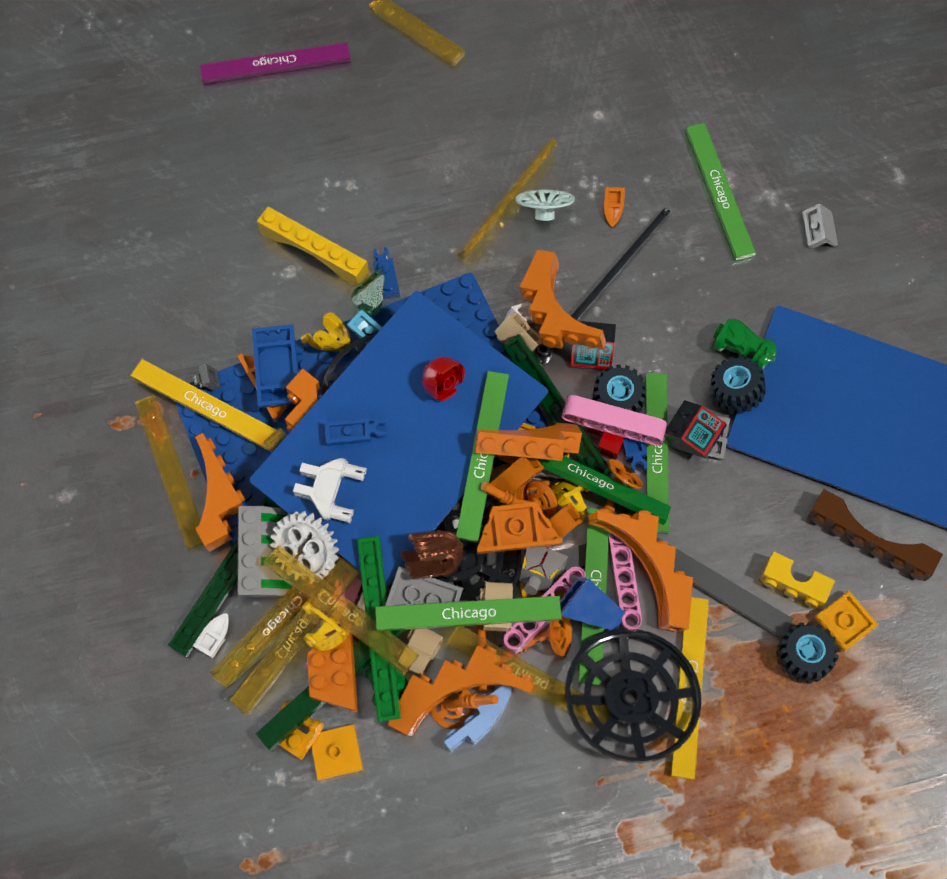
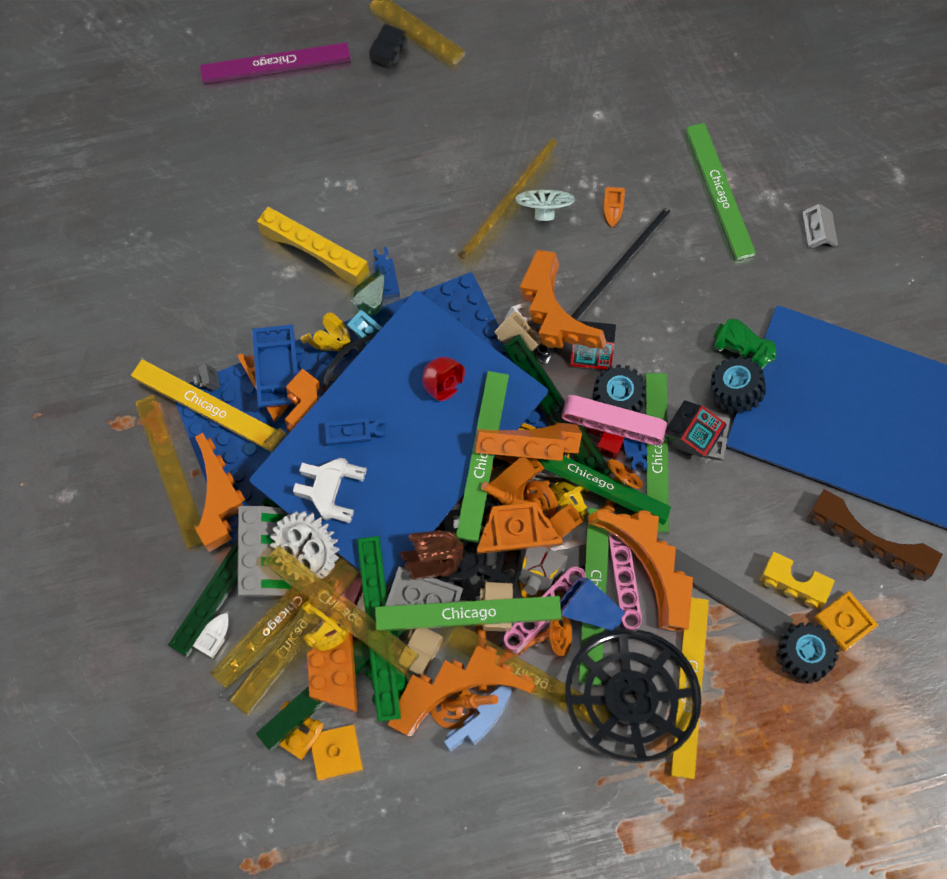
none -> black brick [369,23,408,68]

